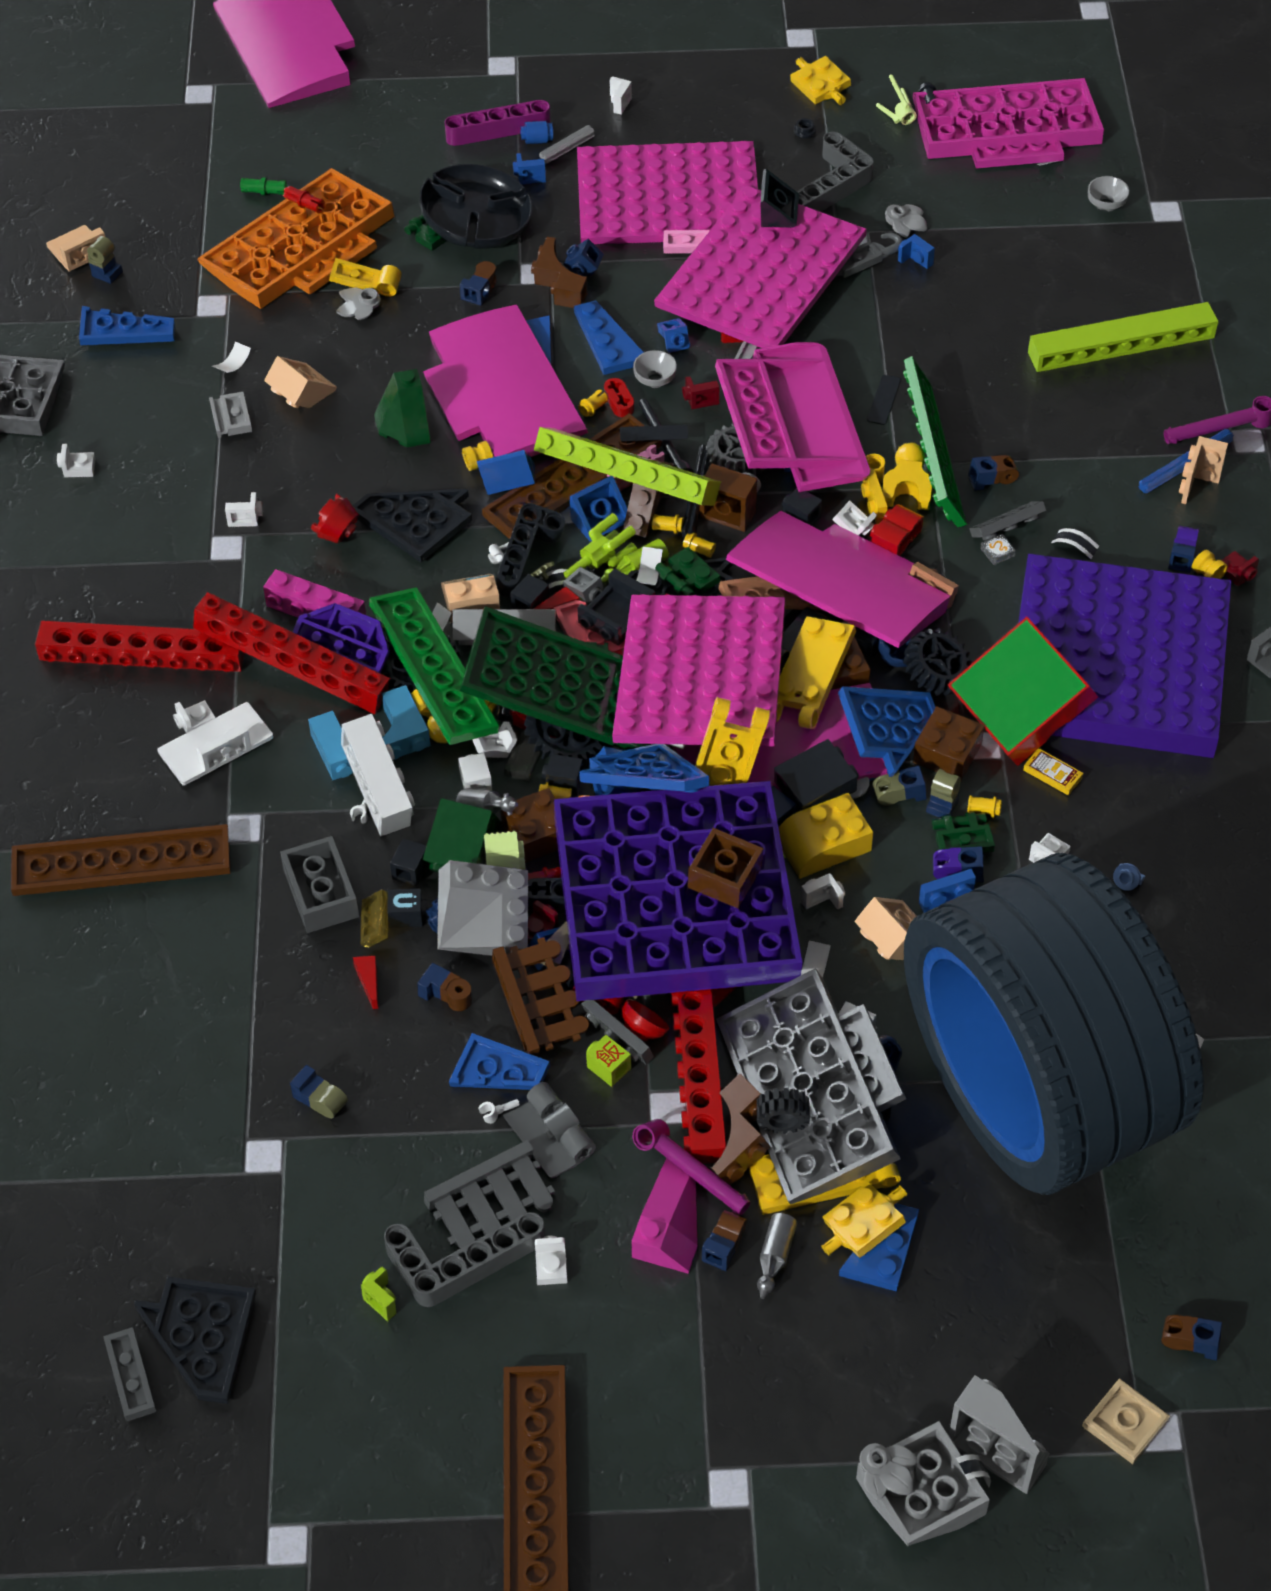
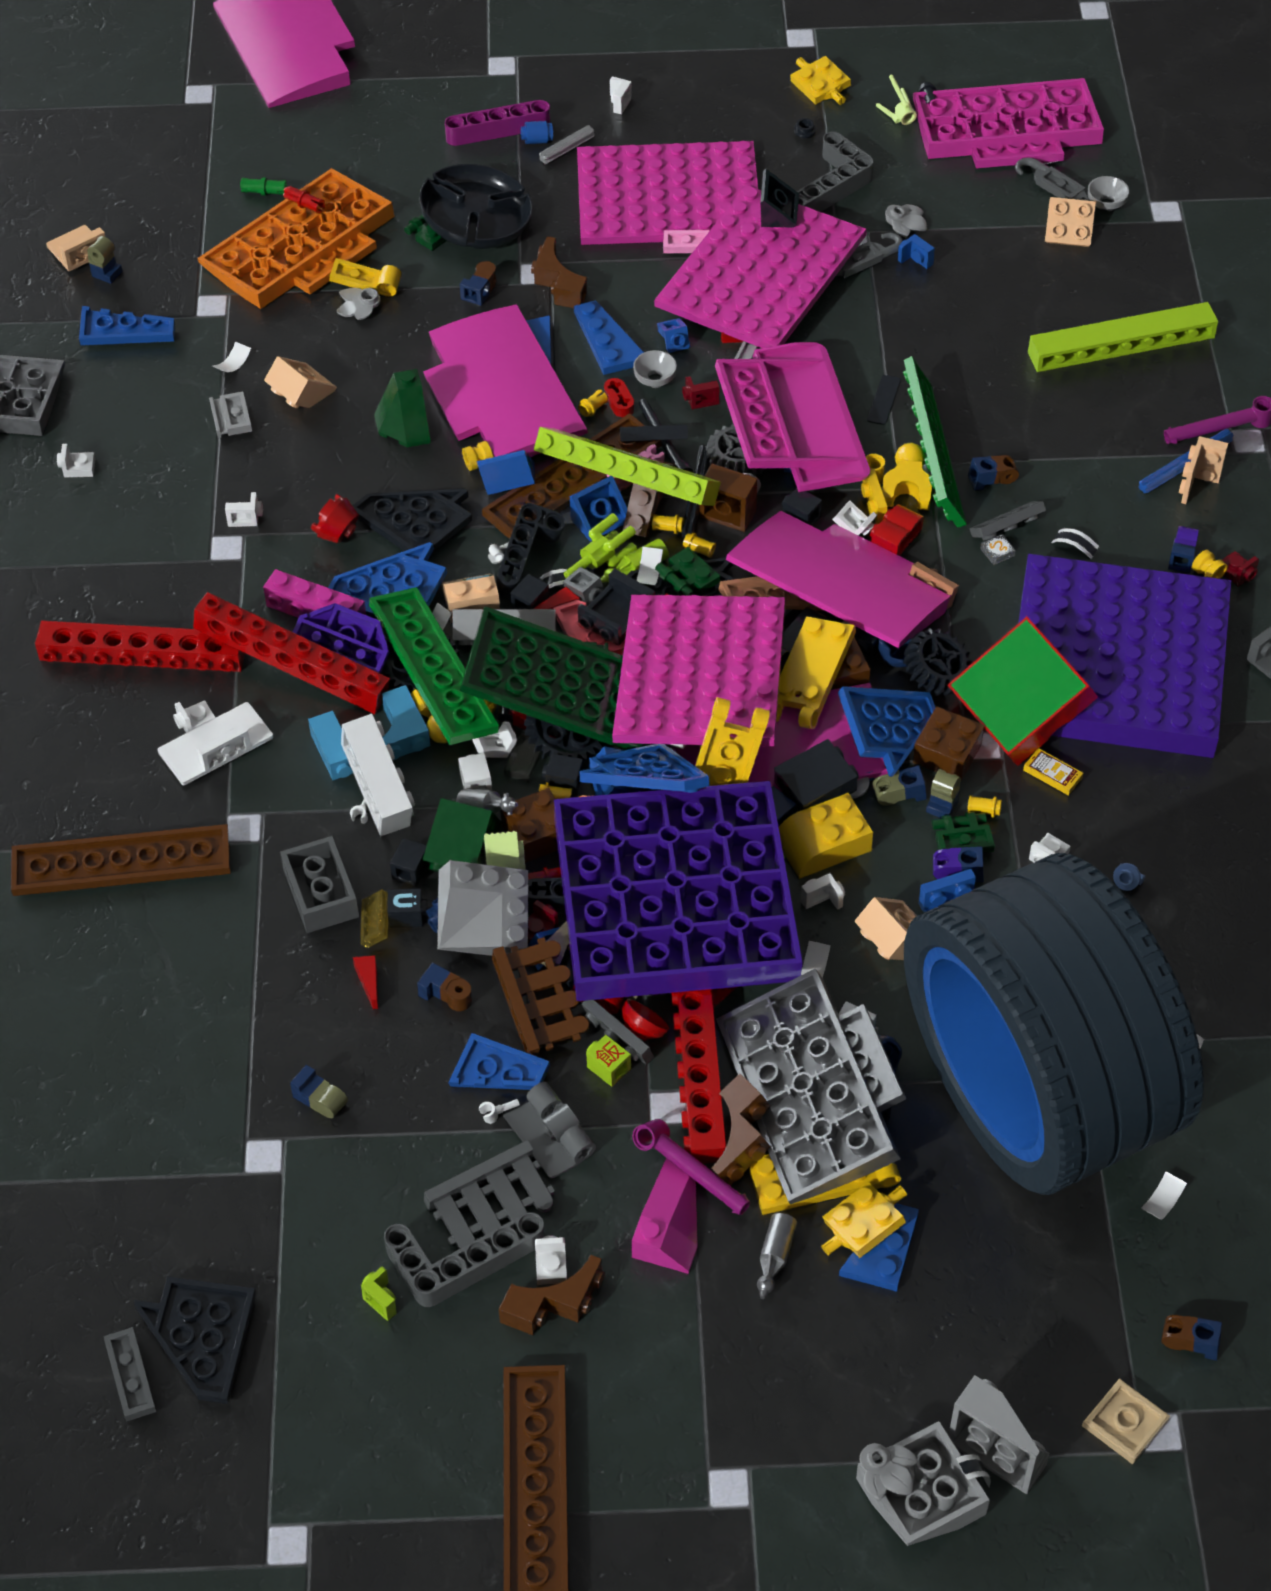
blue bracket [513,153,546,184] -> none
olive plant [531,562,555,580] -> none
dark blue brick [563,239,604,276] -> none
reddish brown brick [688,828,764,908] -> none
leg [702,1210,747,1271] -> none
black tyre [757,1088,810,1134] -> none
none -> blue wing [328,542,447,619]
none -> reddish brown arch [499,1255,605,1335]
none -> dark grey plate [1015,157,1089,201]
none -> light nougat bracket [1045,197,1096,247]
none -> white sticker [1141,1172,1187,1220]

